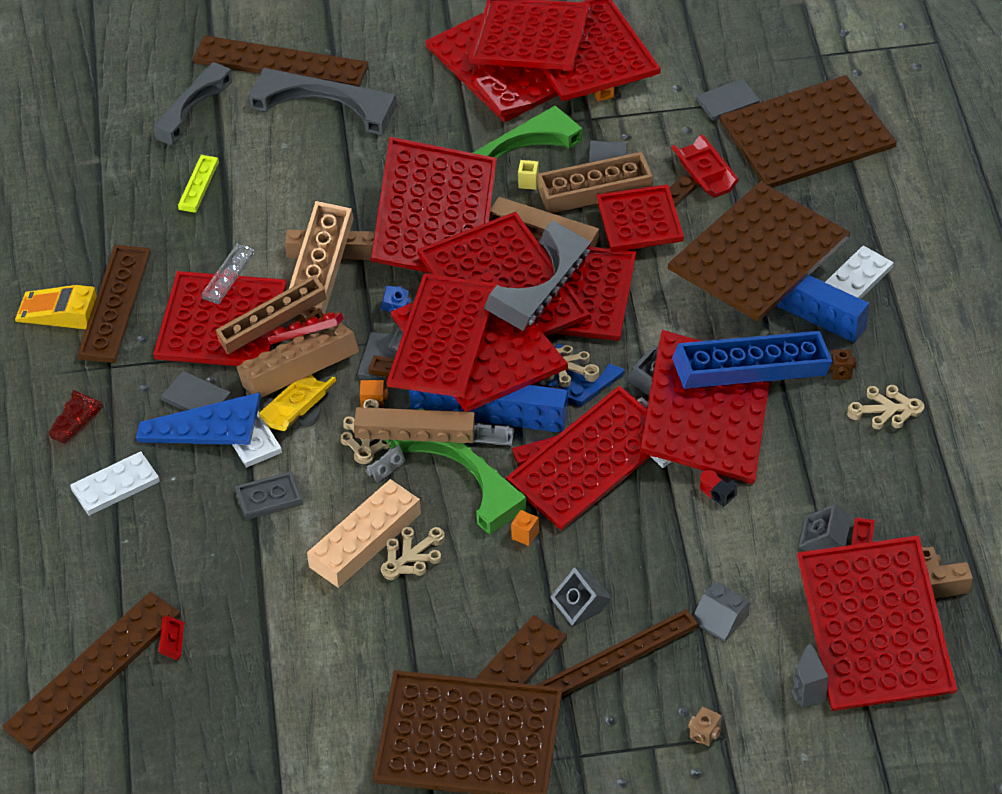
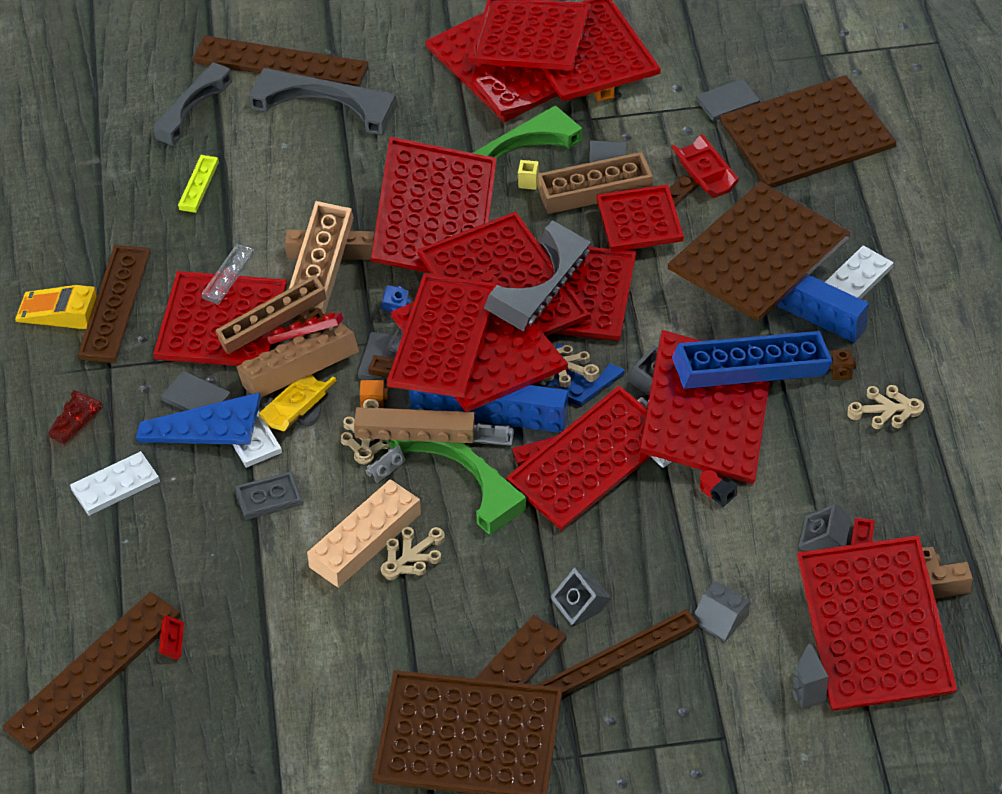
medium nougat brick [490,197,599,247] -> none
orange brick [511,510,539,546] -> none
medium nougat brick [688,707,721,746] -> none

